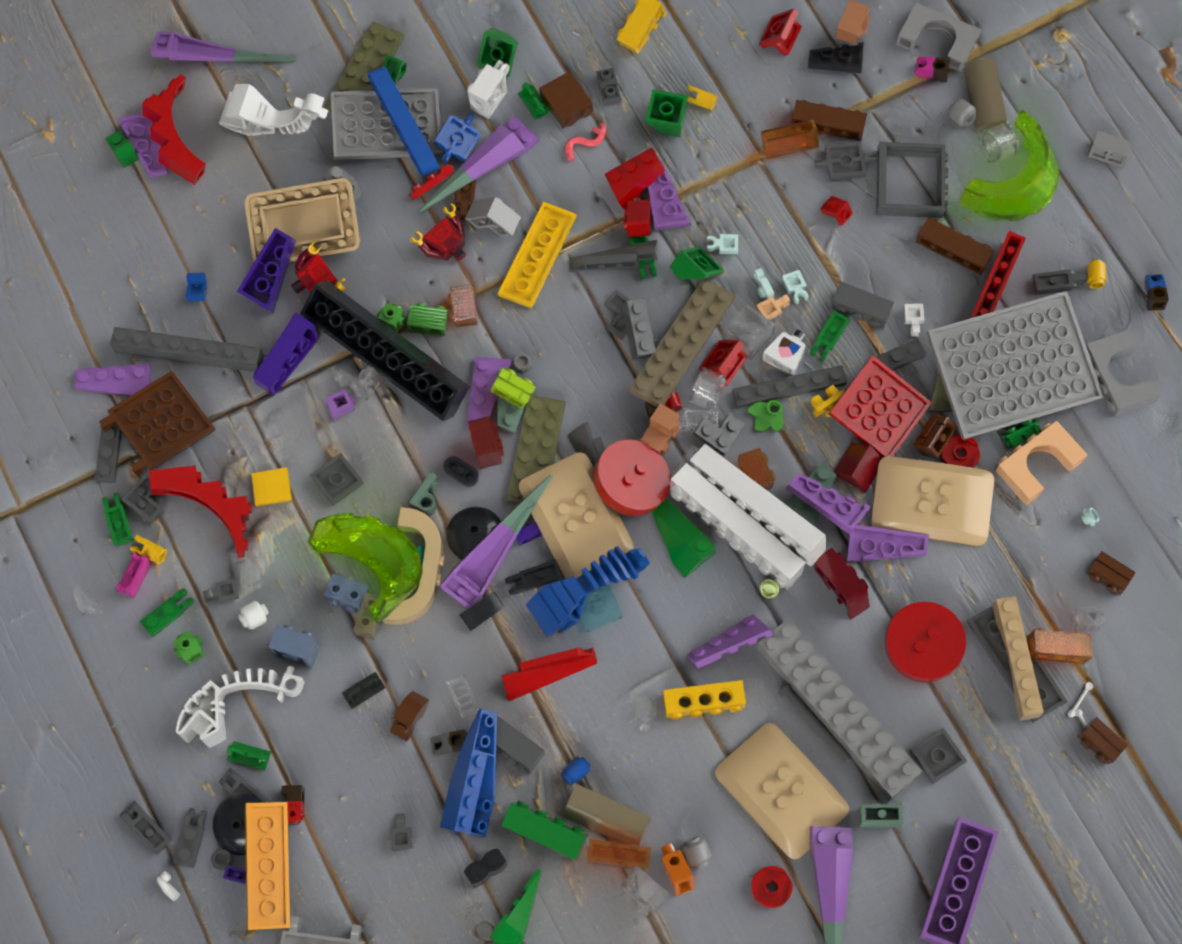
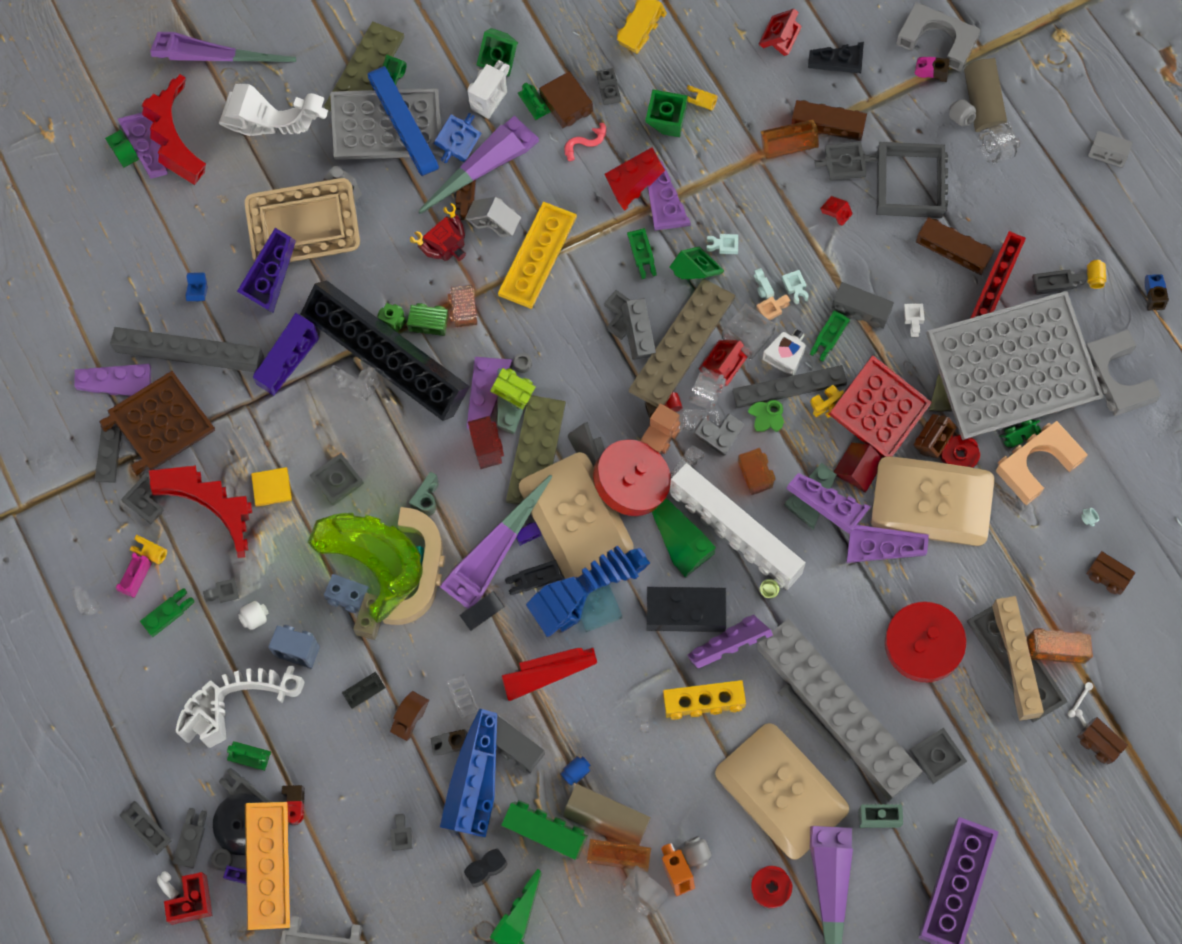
green hinge [102,492,134,547] -> none
bright green brick [173,631,205,665] -> none
torso [290,241,349,294] -> none
medium lavender brick [325,389,356,421] -> none
red hinge [408,164,454,200] -> none
black plate [444,456,479,487] -> none
black dish [446,507,501,560] -> none
dark grey wedge [569,240,658,272] -> none
red brick [624,200,651,237] -> none
white brick [690,444,826,567] -> none
dark red wedge [814,548,870,620] -> none
nougat brick [835,0,871,45] -> none
dark grey plate [867,338,926,371] -> none
clear neon green windscreen [960,110,1059,221] -> none
none -> red brick [164,872,213,925]
none -> black brick [646,587,726,632]

